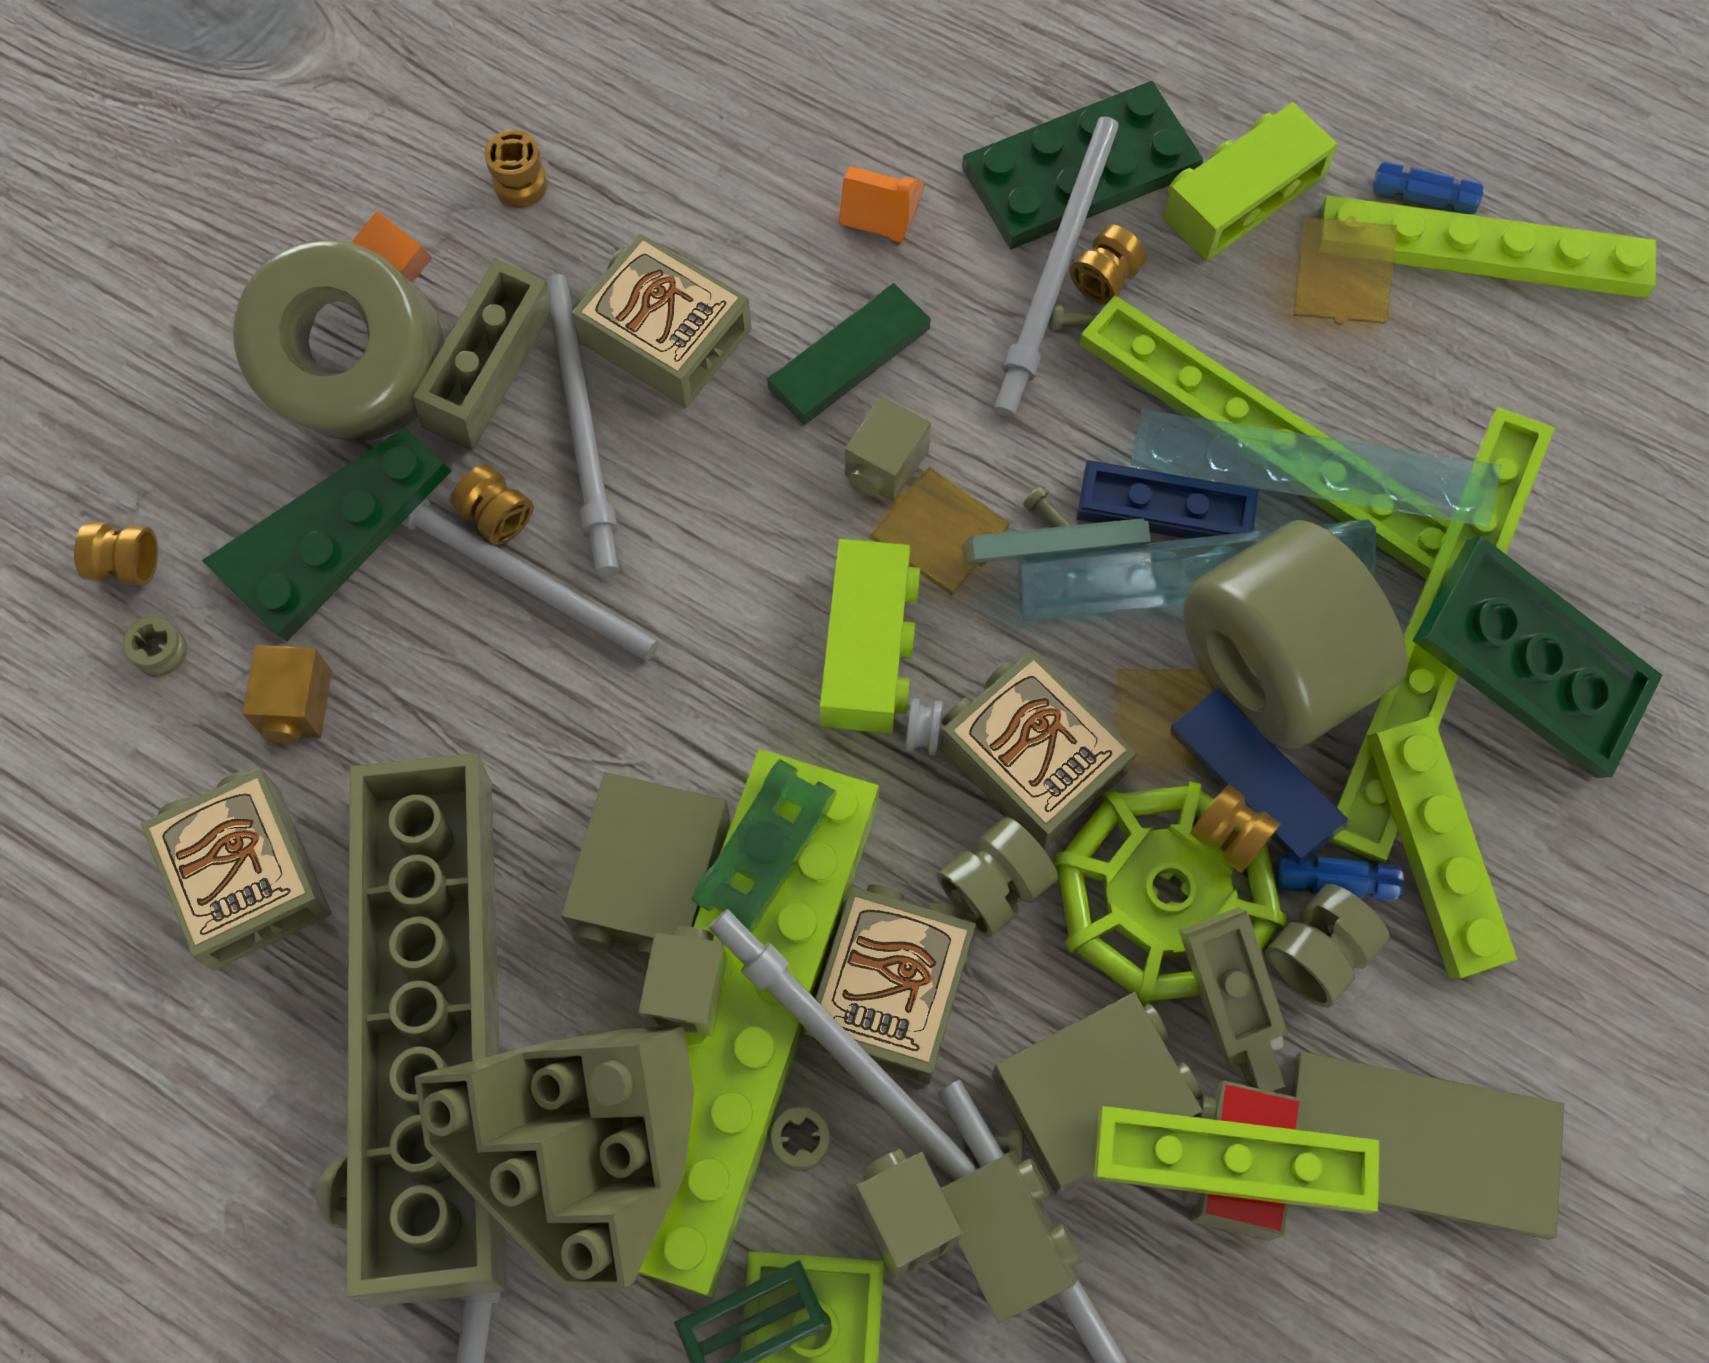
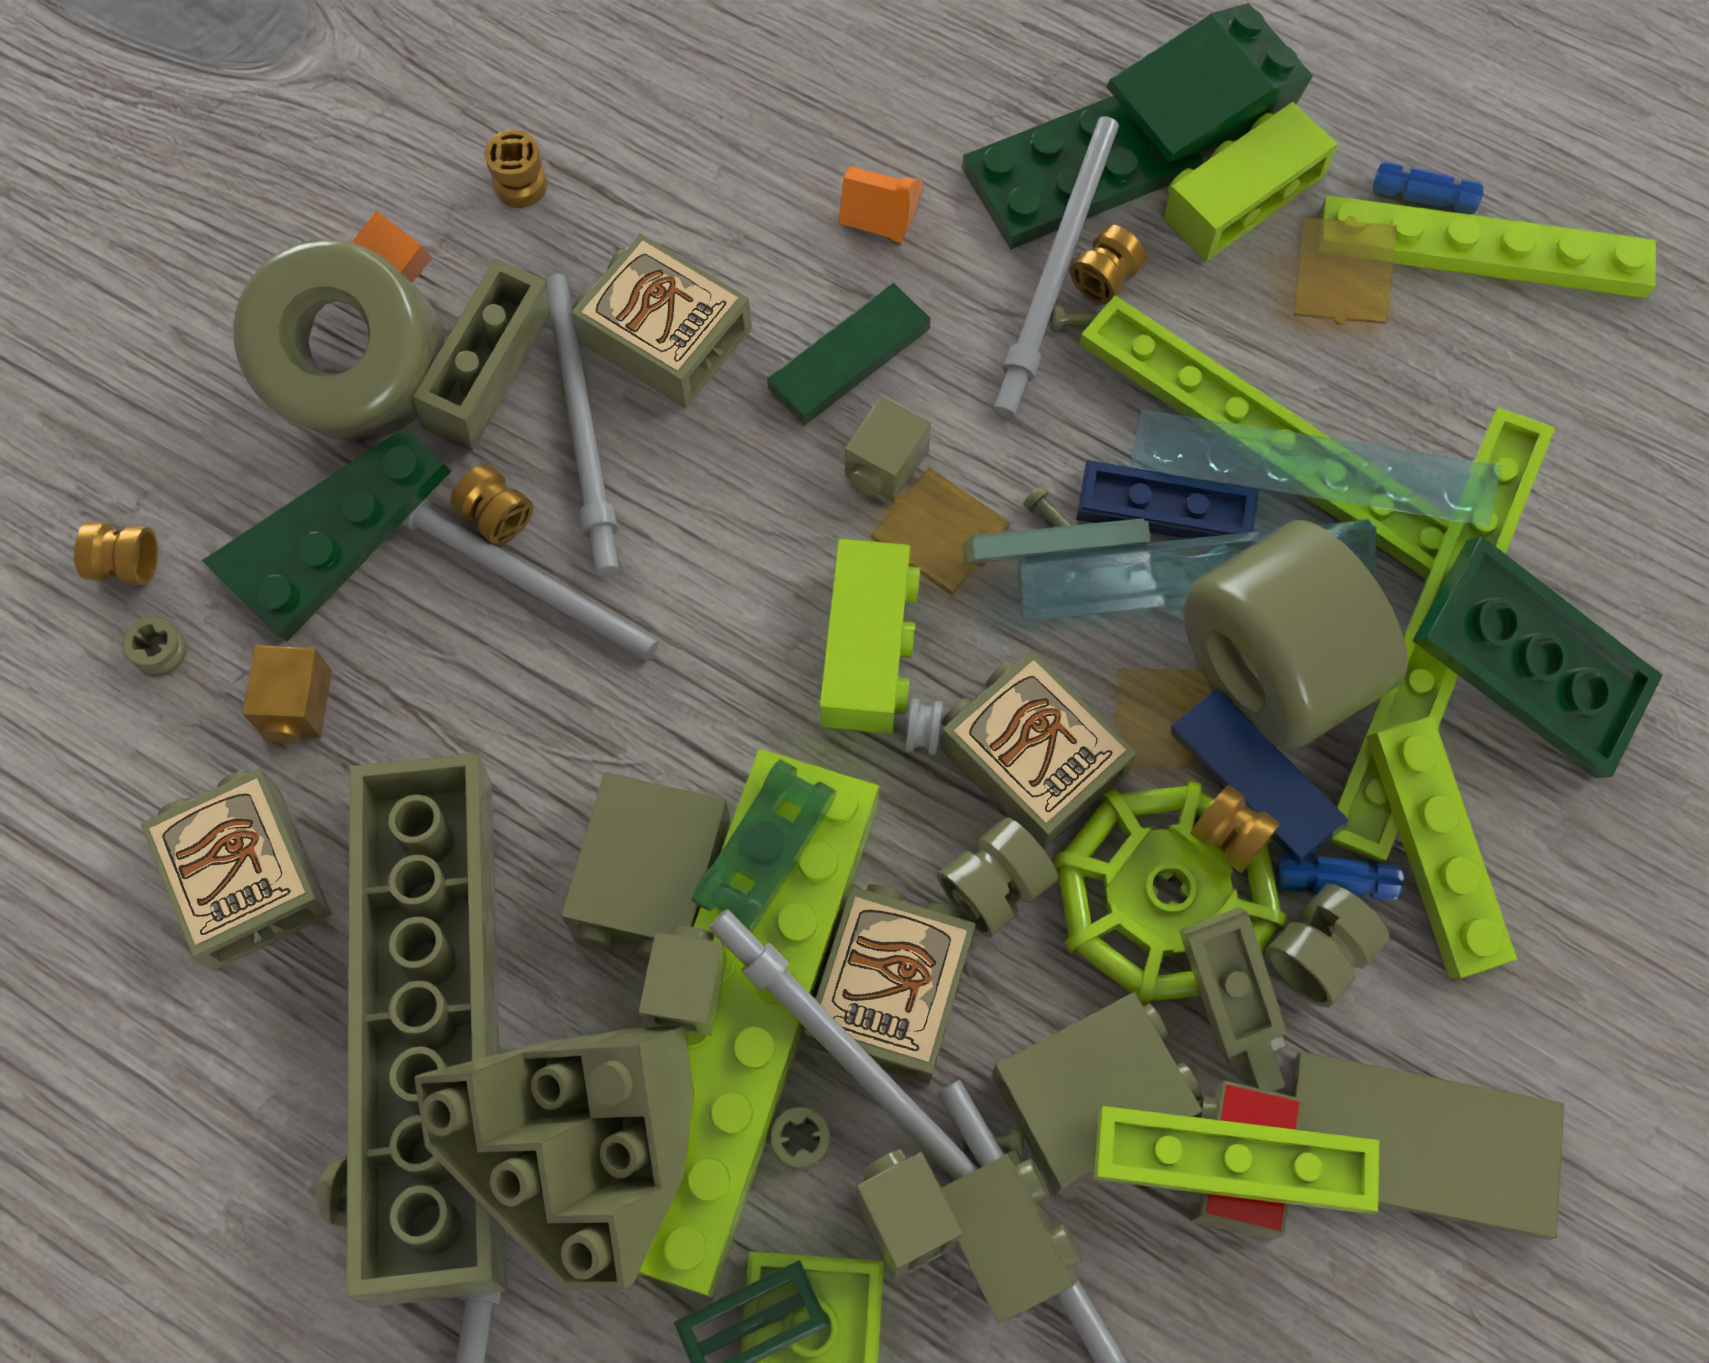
none -> dark green slope [1106,3,1313,162]

